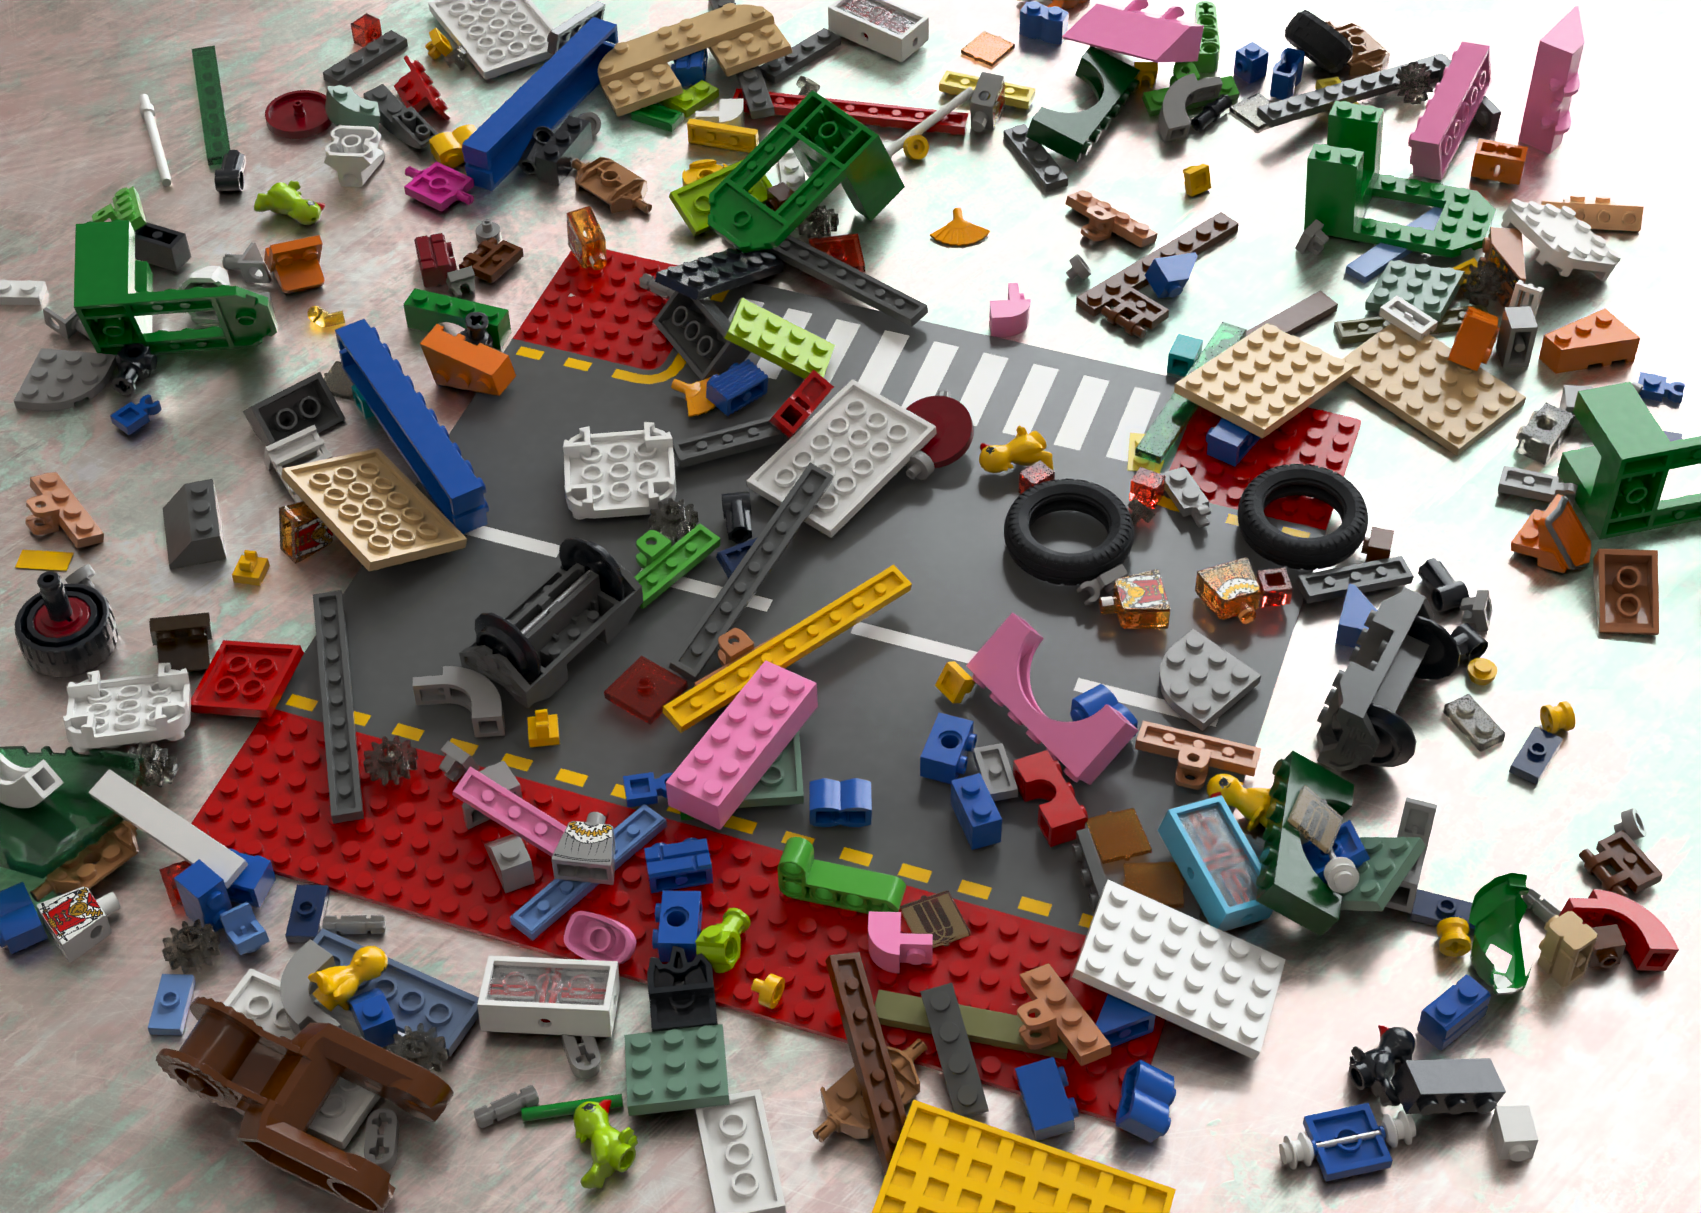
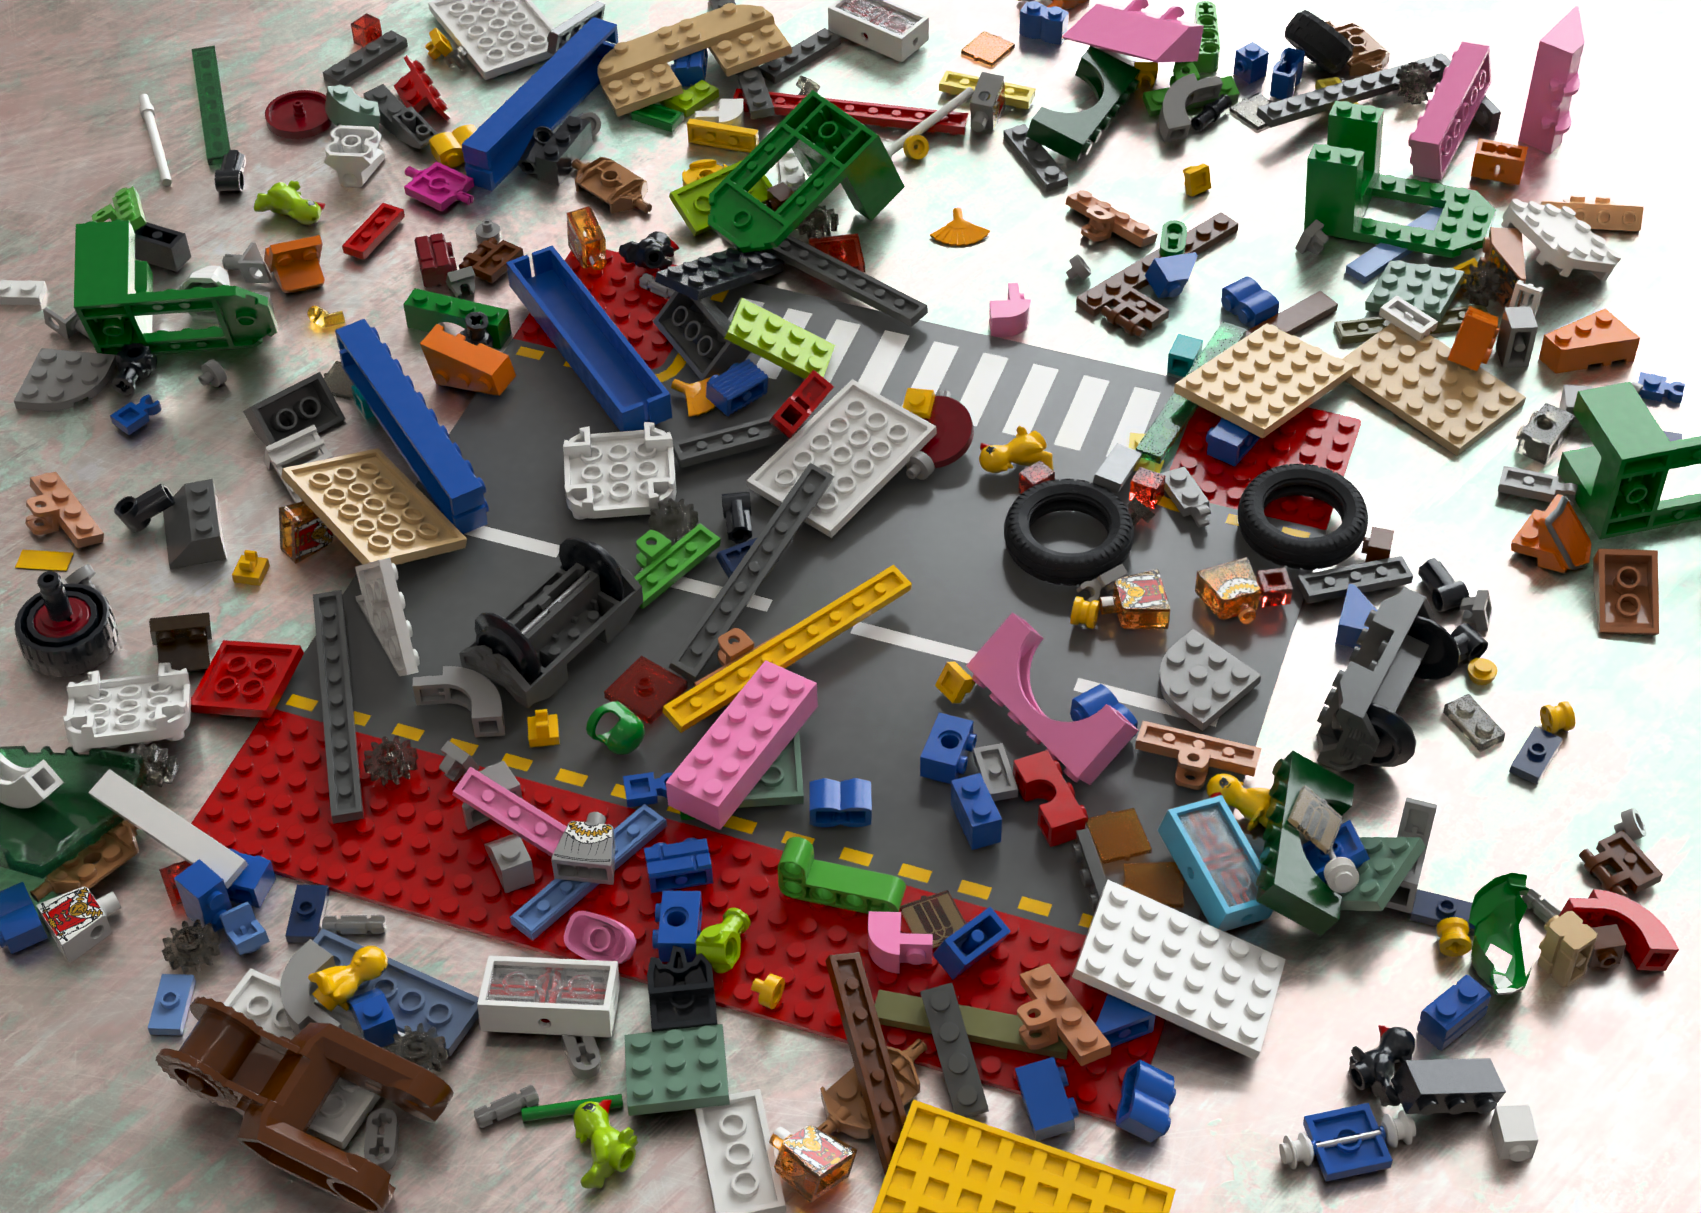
none -> black piece [114,484,175,533]
none -> light grey tile [198,359,227,387]
none -> red plate [342,203,405,260]
none -> white wing [355,558,420,676]
none -> blue piece [506,245,672,432]
none -> green helmet [586,701,645,755]
none -> black animal [619,231,679,271]
none -> torso [769,1125,857,1203]
none -> yellow plate [903,388,935,419]
none -> blue brick [933,907,1011,980]
none -> yellow wheel [1070,596,1100,629]
none -> tile [1093,443,1142,493]
none -> plate [1159,220,1187,257]
none -> blue brick [1221,276,1279,328]

